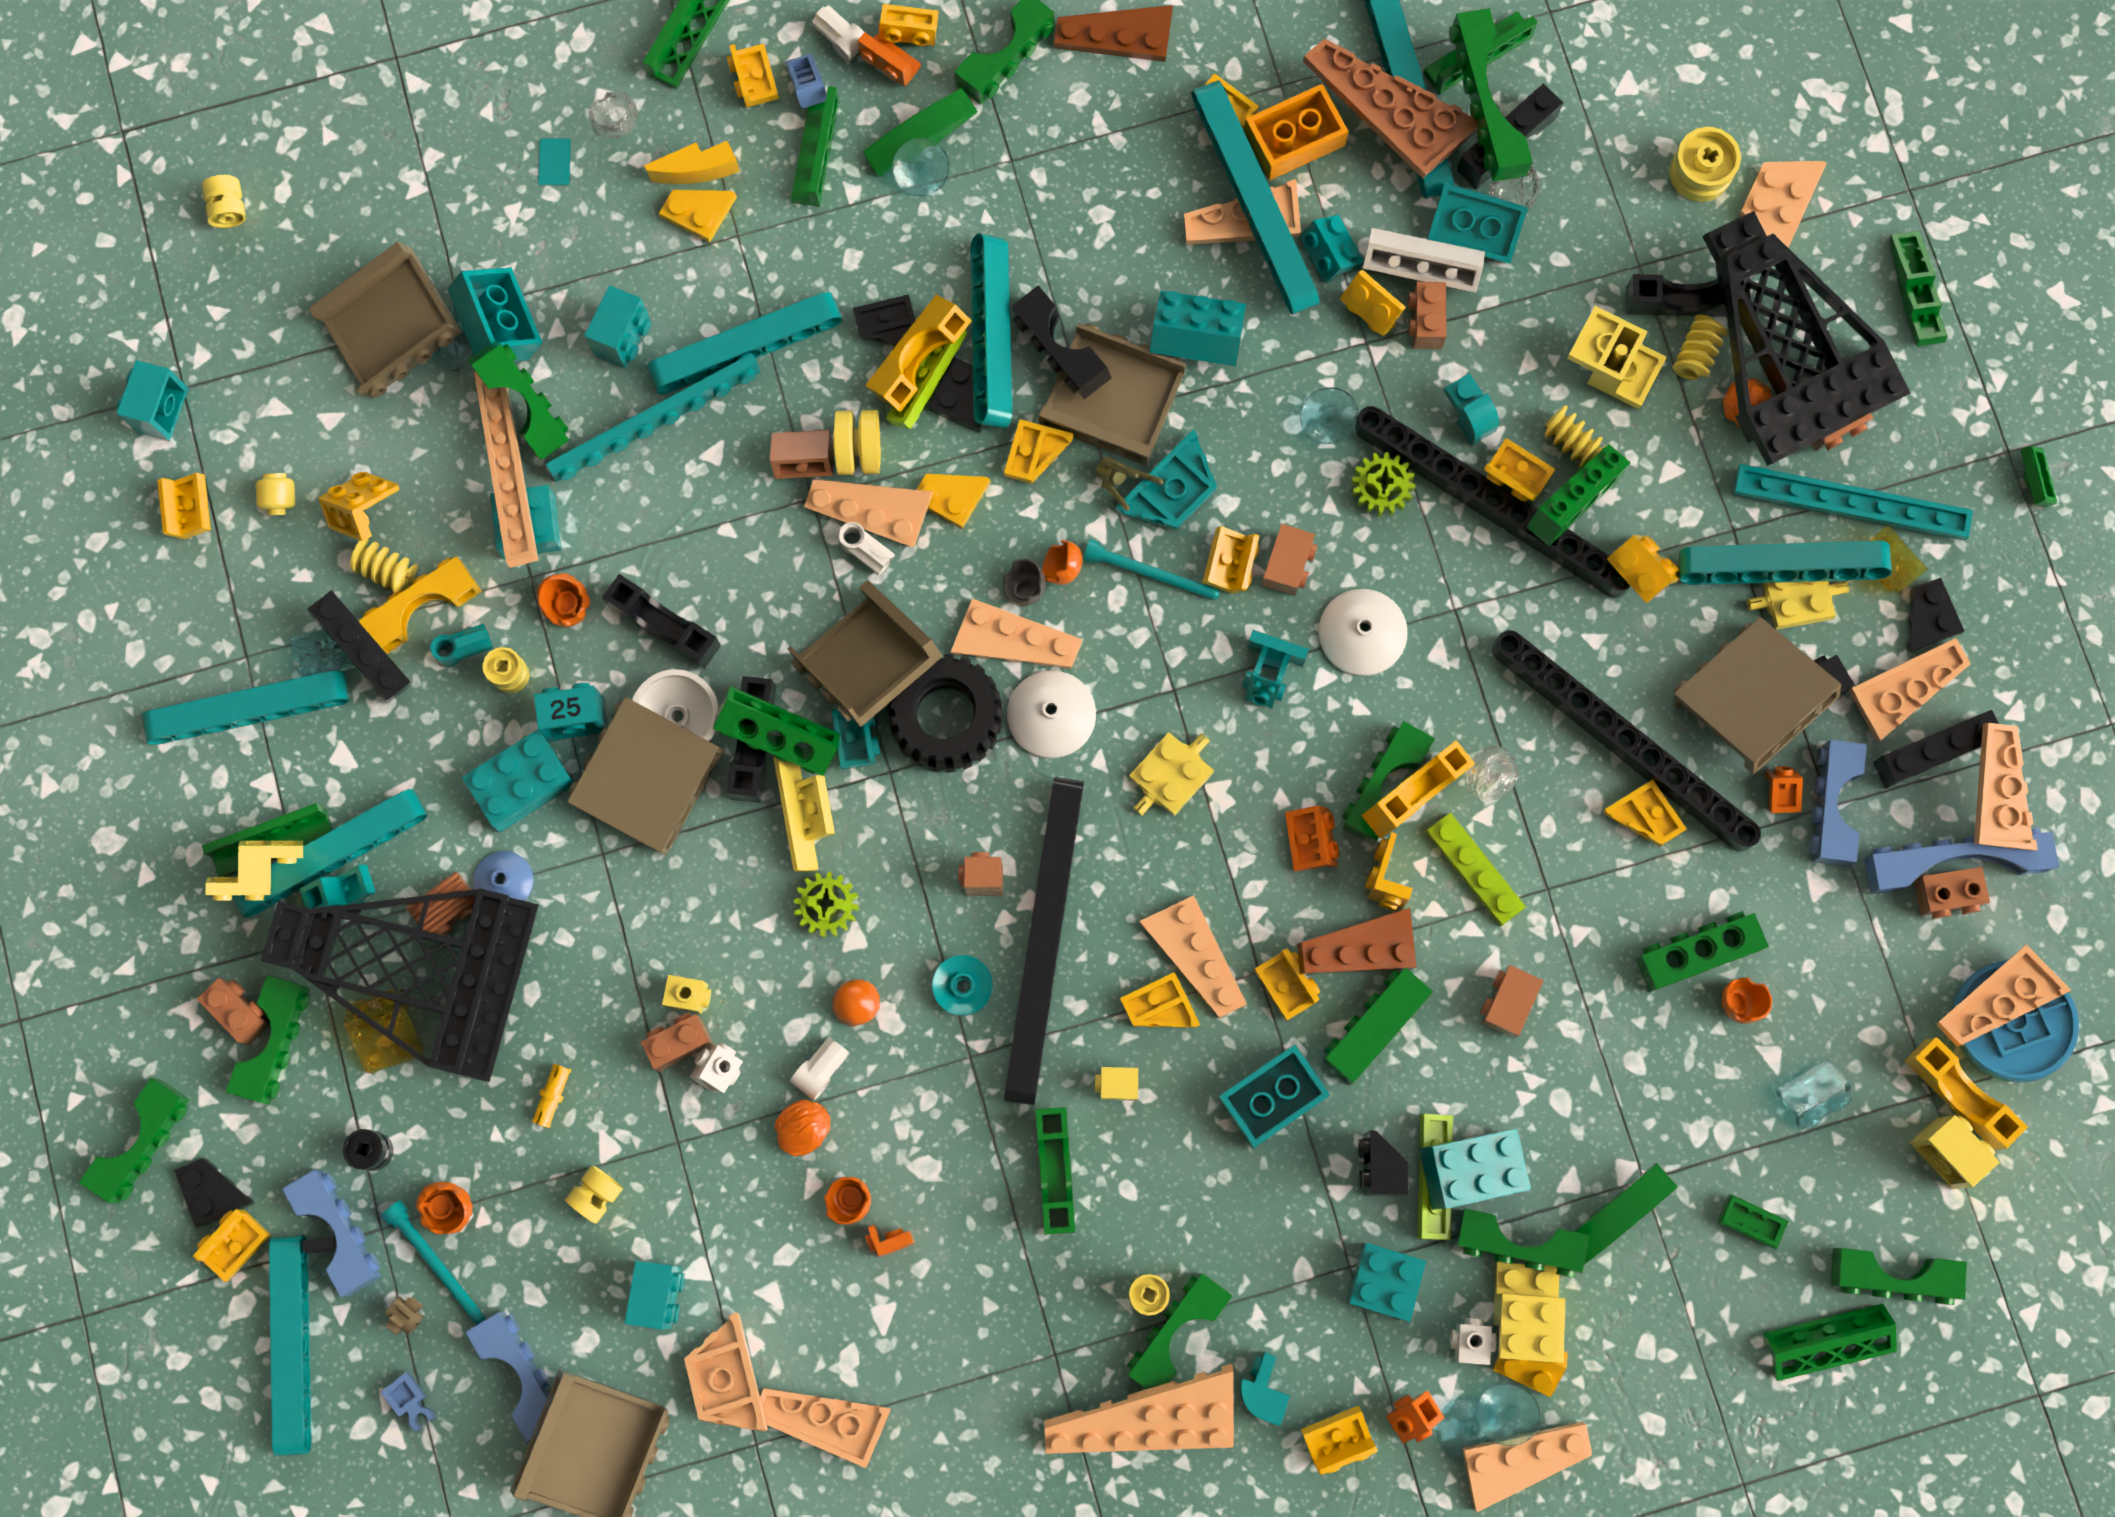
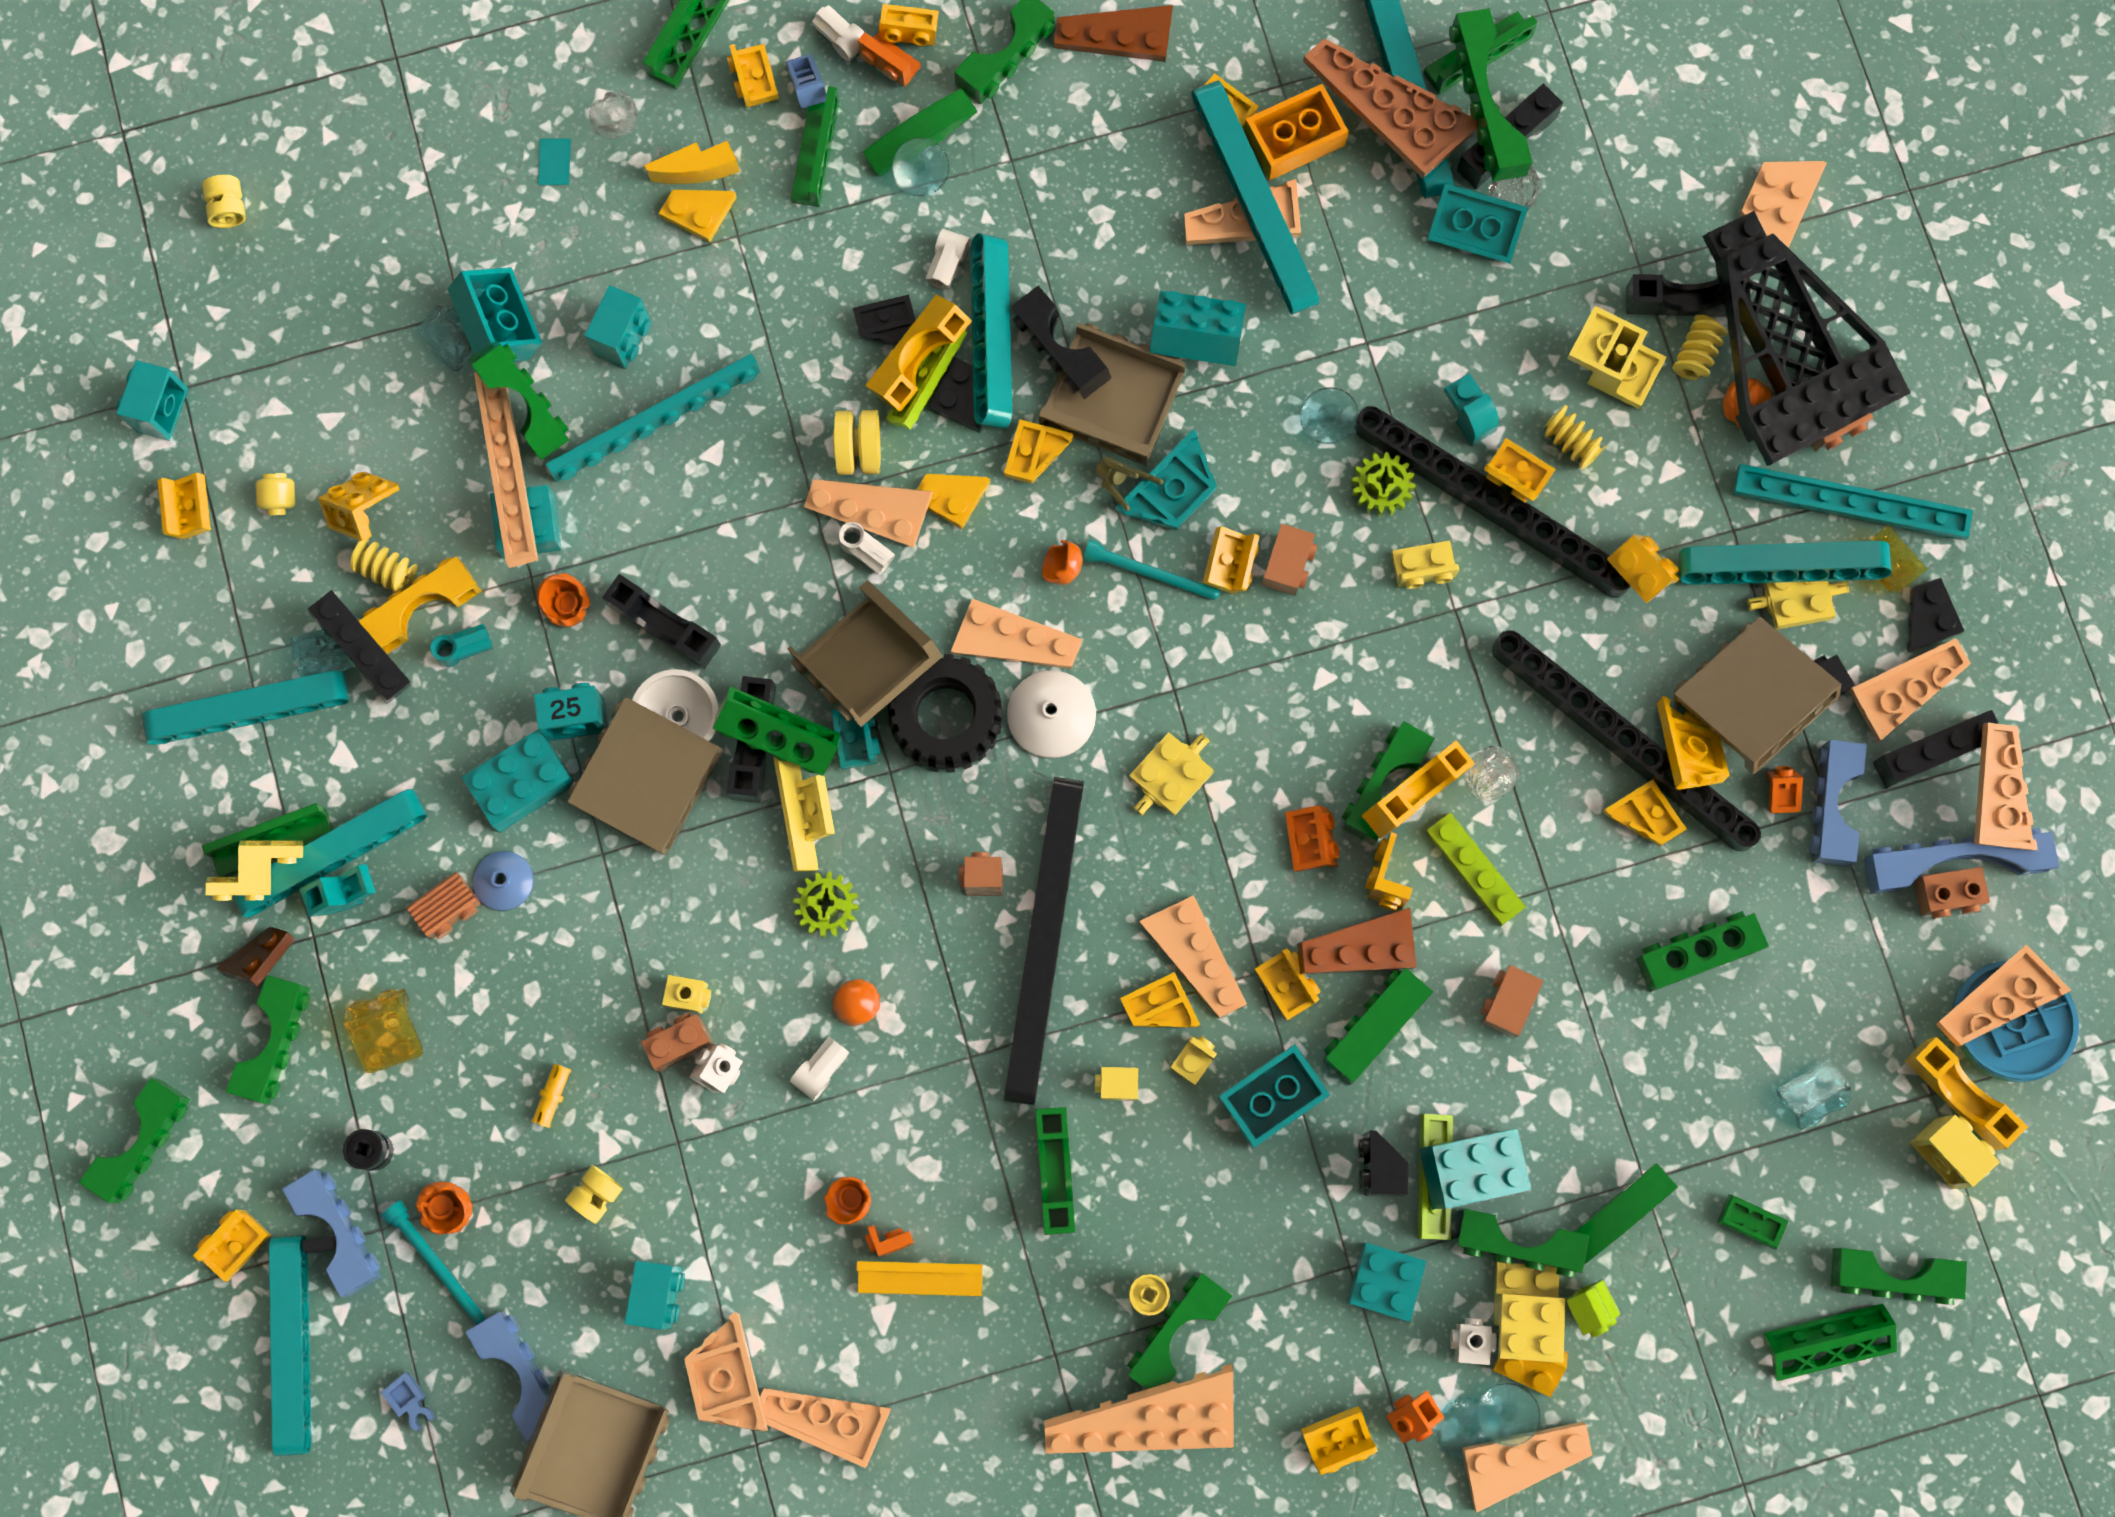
black wing [174,1158,254,1228] -> none
nougat brick [197,977,270,1045] -> none
black wing [261,888,539,1082] -> none
dark tan panel [308,241,462,398] -> none
dark tan gear [384,1297,424,1335] -> none
light yellow wheel [483,647,530,694] -> none
teal beam [647,292,843,394] -> none
nougat brick [770,430,834,479] -> none
orange hair [774,1099,830,1156] -> none
teal dish [932,955,993,1016] -> none
dark grey hair [1003,559,1046,607] -> none
teal brick [1239,1352,1290,1426] -> none
teal tile [1242,630,1309,709] -> none
teal bracket [1300,214,1364,283] -> none
white dish [1318,589,1407,676] -> none
yellow bracket [1339,270,1406,336] -> none
white brick [1363,228,1485,293] -> none
nougat brick [1408,282,1446,349] -> none
green brick [1527,444,1631,546] -> none
light yellow wheel [1669,127,1741,202] -> none
orange hair [1721,977,1772,1024] -> none
green slope [1890,231,1948,347] -> none
green plate [2020,446,2057,507] -> none
none -> reddish brown wing [216,926,295,987]
none -> yellow fence [856,1261,983,1296]
none -> white piece [926,228,971,290]
none -> light yellow bracket [1170,1036,1217,1086]
none -> light yellow bracket [1391,541,1459,589]
none -> lime brick [1565,1279,1621,1338]
none -> yellow wing [1657,696,1729,790]

